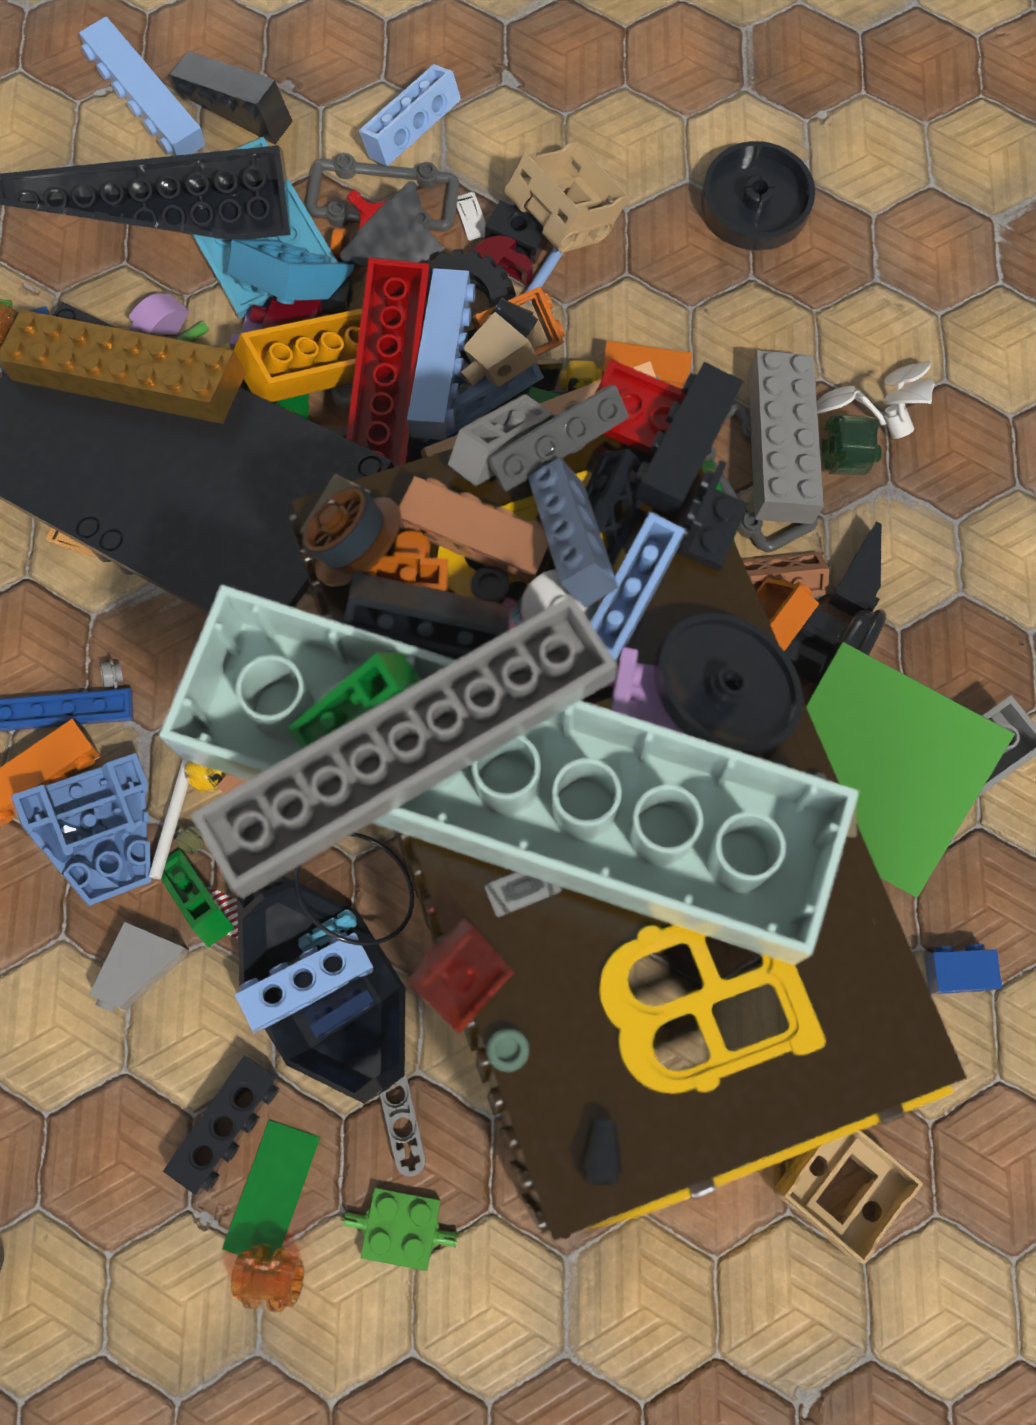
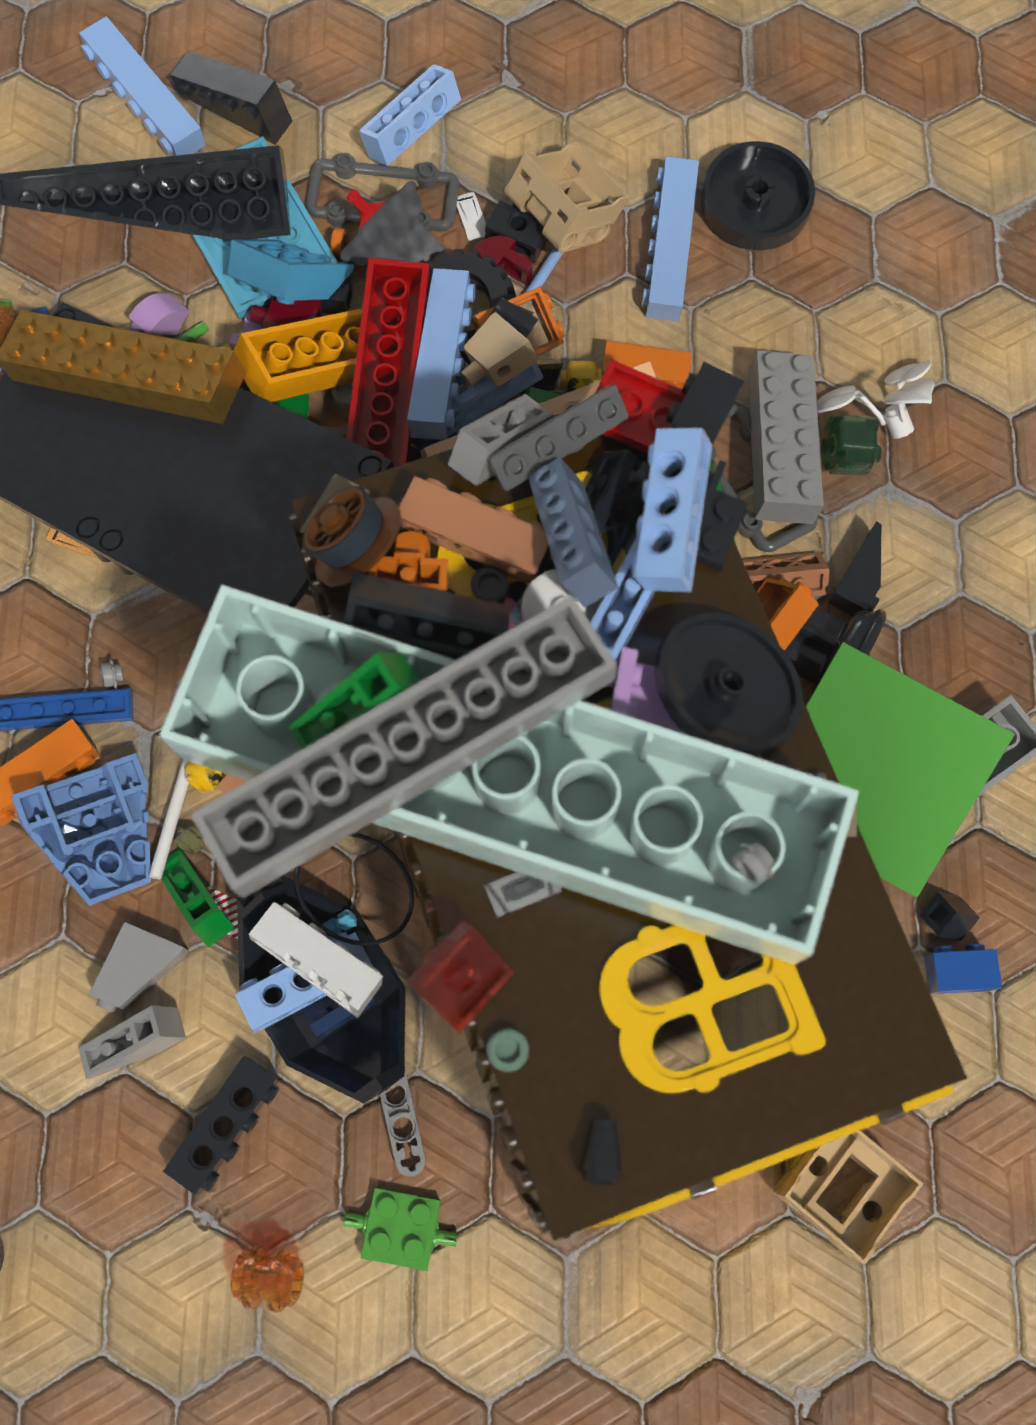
green sticker [222,1120,320,1268] -> none
none -> light grey slope [79,1005,186,1079]
none -> white wedge [249,902,383,1018]
none -> light blue brick [631,428,712,592]
none -> light blue brick [642,156,699,322]
none -> light grey plate [733,843,773,884]
none -> black panel [920,891,980,941]

